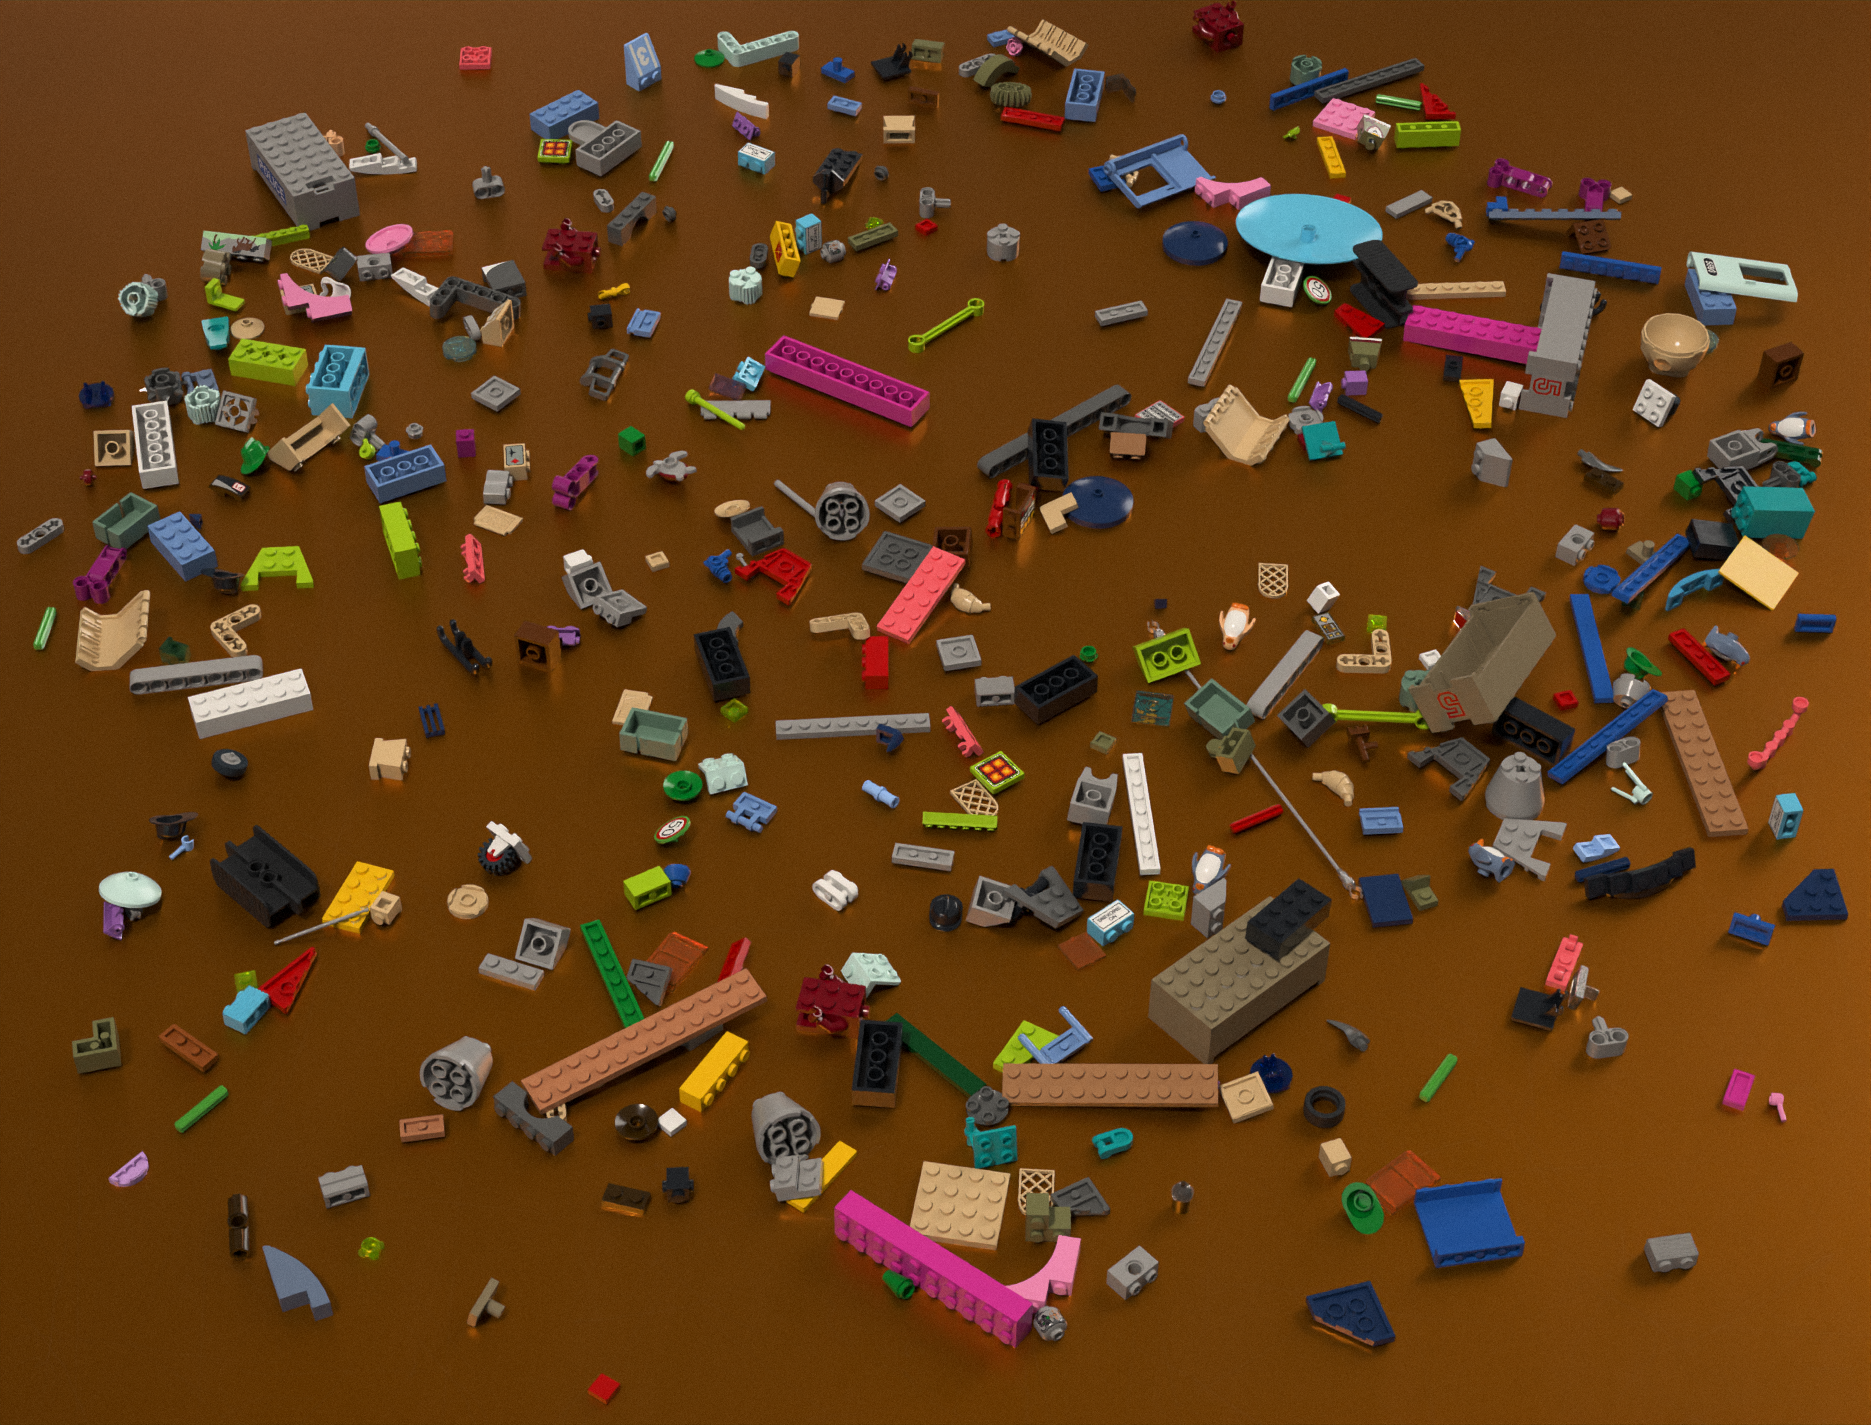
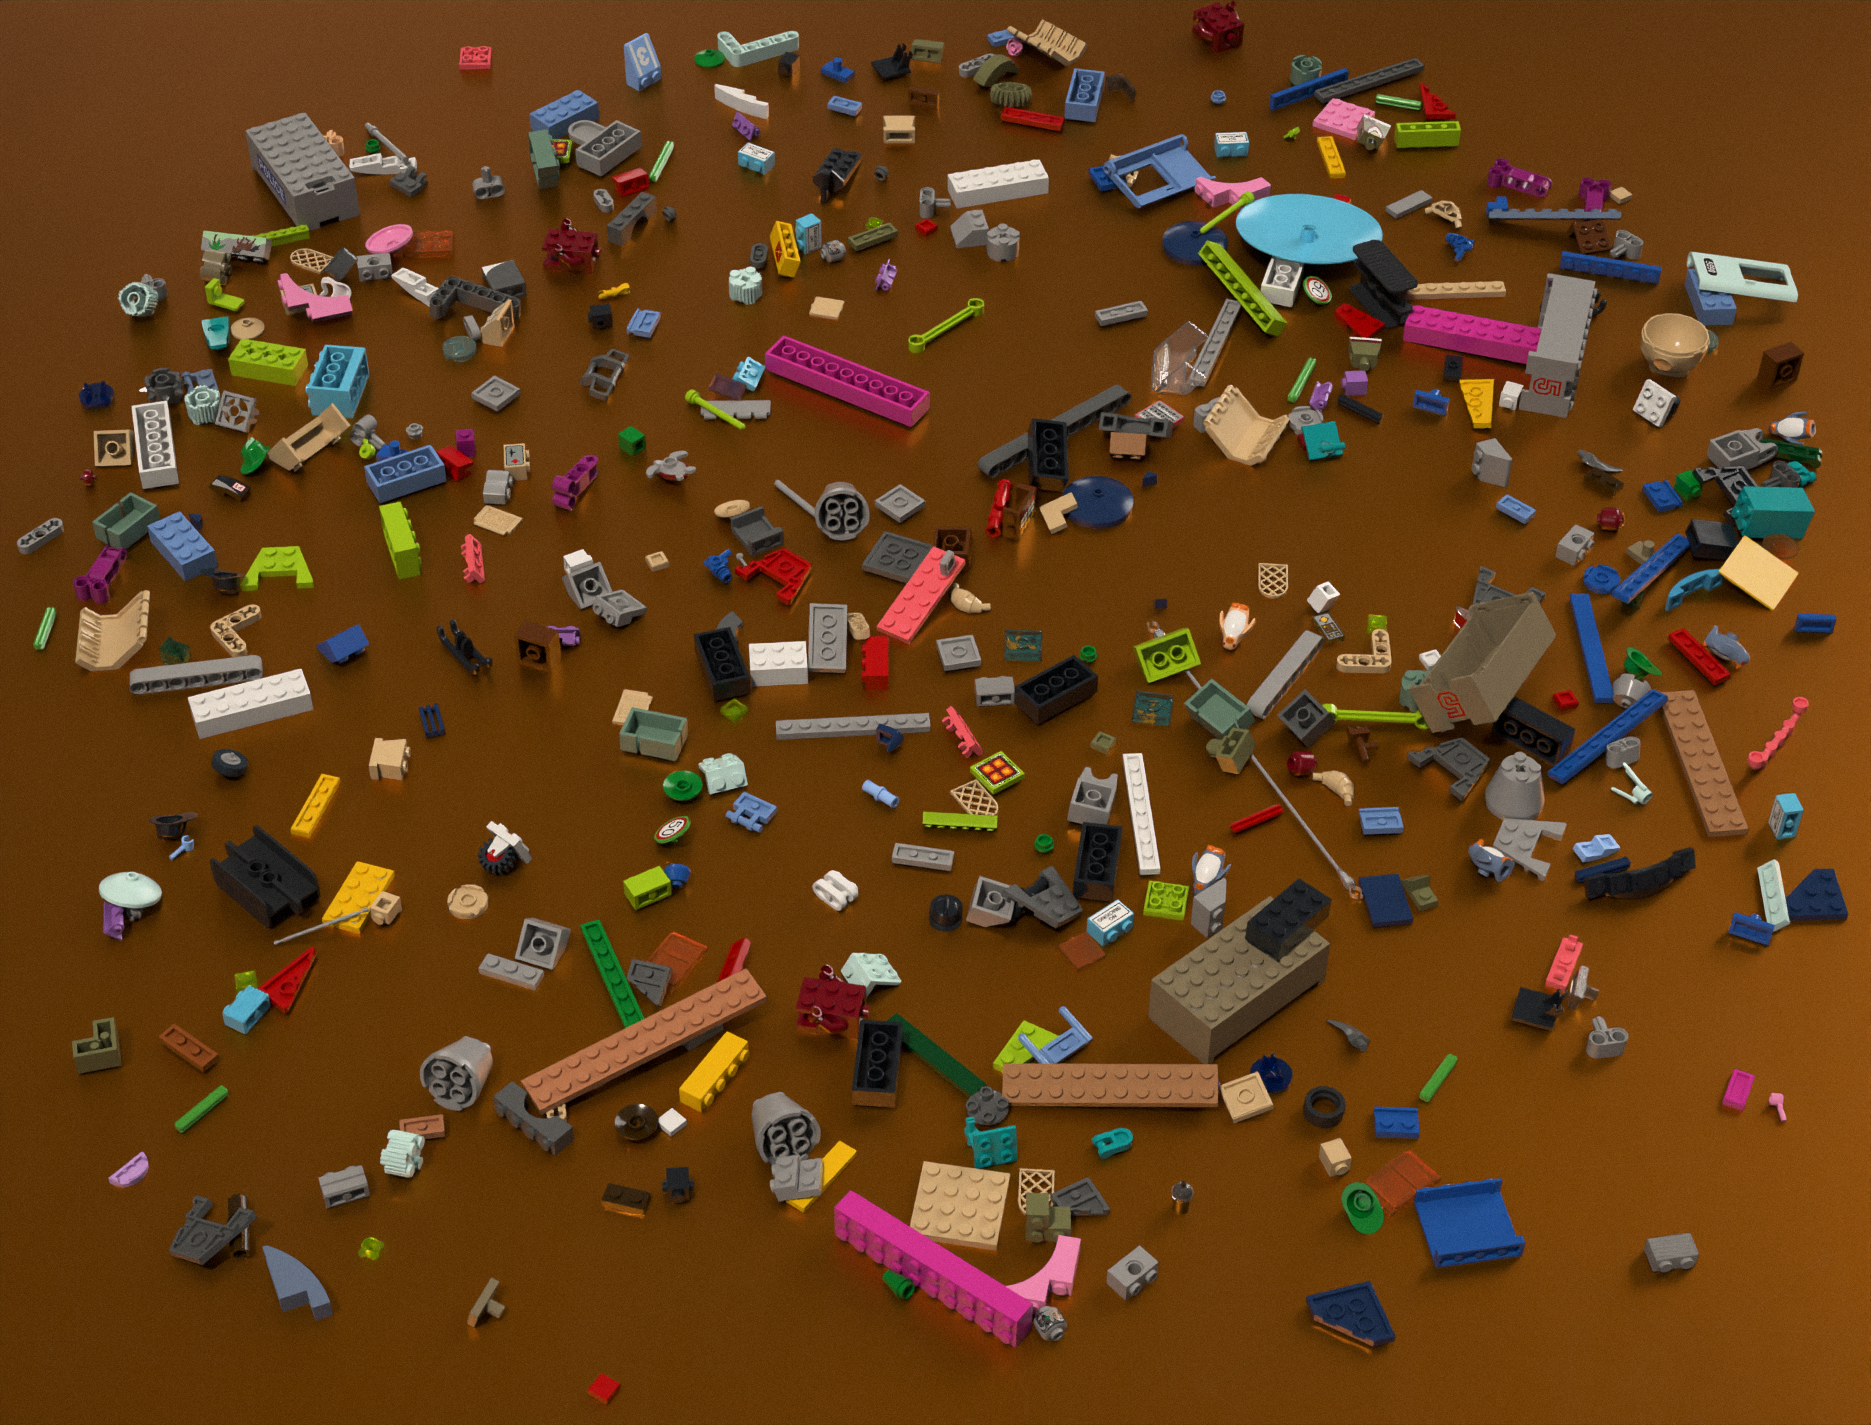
none -> dark grey wing [169,1195,258,1265]
none -> yellow tile [290,774,341,838]
none -> blue slope [316,624,369,664]
none -> light aqua brick [380,1129,425,1178]
none -> dark grey plate [389,166,428,198]
none -> red hinge [436,445,474,482]
none -> sand green piece [528,129,560,190]
none -> red hinge [612,168,650,197]
none -> white brick [749,641,808,687]
none -> light grey plate [808,603,847,673]
none -> tile [939,550,956,576]
none -> white brick [948,160,1049,209]
none -> light grey slope [950,210,989,248]
none -> clear smoke tile [1004,630,1042,662]
none -> green plate [1034,834,1054,853]
none -> dark blue piece [1142,472,1158,487]
none -> clear windscreen [1151,321,1209,395]
none -> lime brick [1198,240,1288,336]
none -> lime piece [1200,191,1255,234]
none -> medium azure brick [1214,132,1249,157]
none -> dark red head [1287,751,1317,776]
none -> blue plate [1373,1107,1419,1139]
none -> blue tile [1413,389,1450,416]
none -> medium blue plate [1496,494,1537,524]
none -> light grey beam [1610,230,1643,259]
none -> blue plate [1642,480,1683,512]
none -> light aqua plate [1757,859,1790,932]

